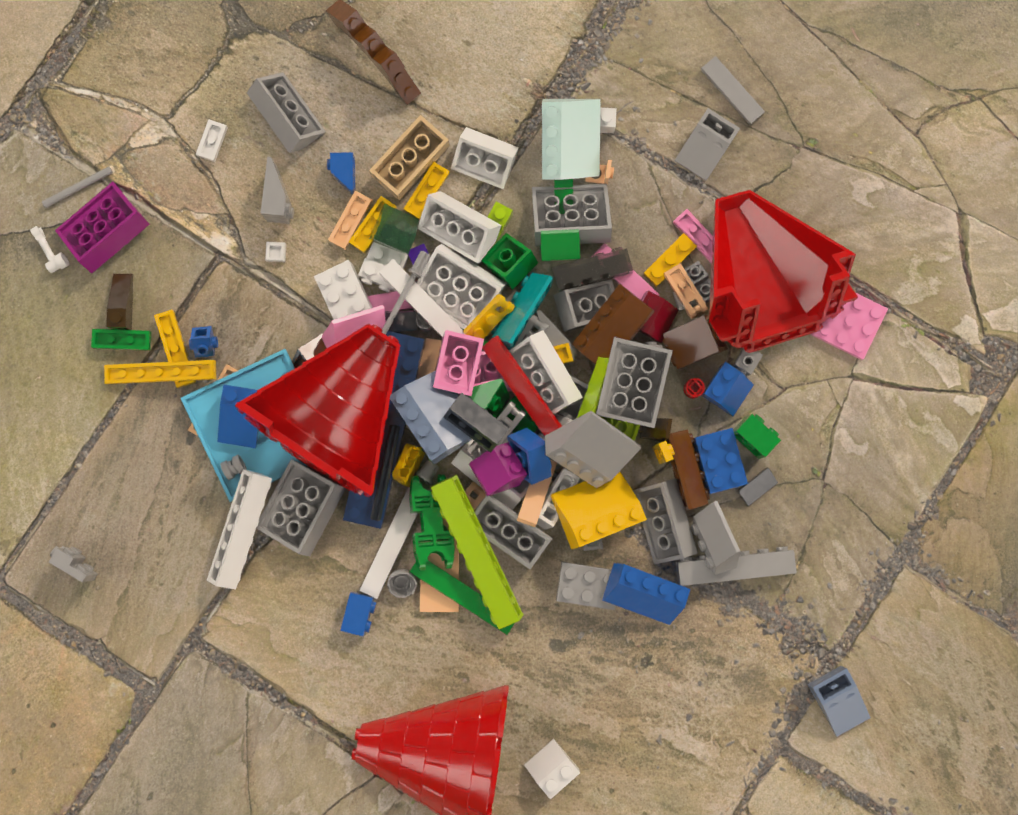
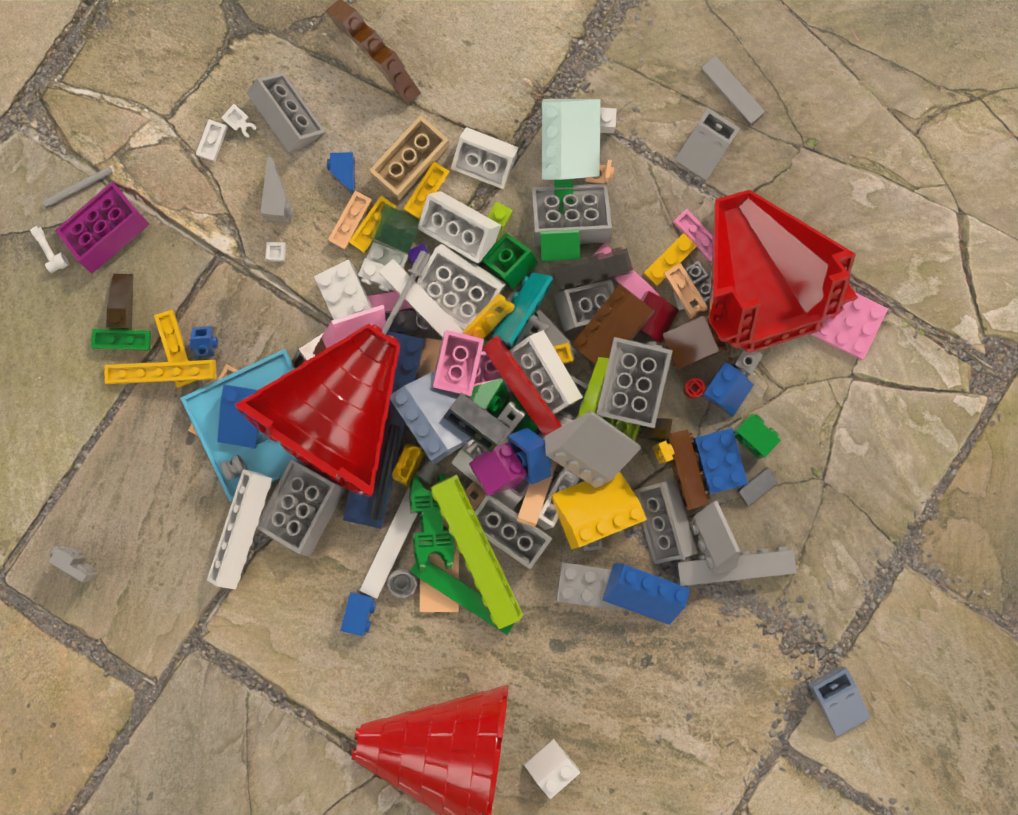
none -> white plate [221,104,256,138]

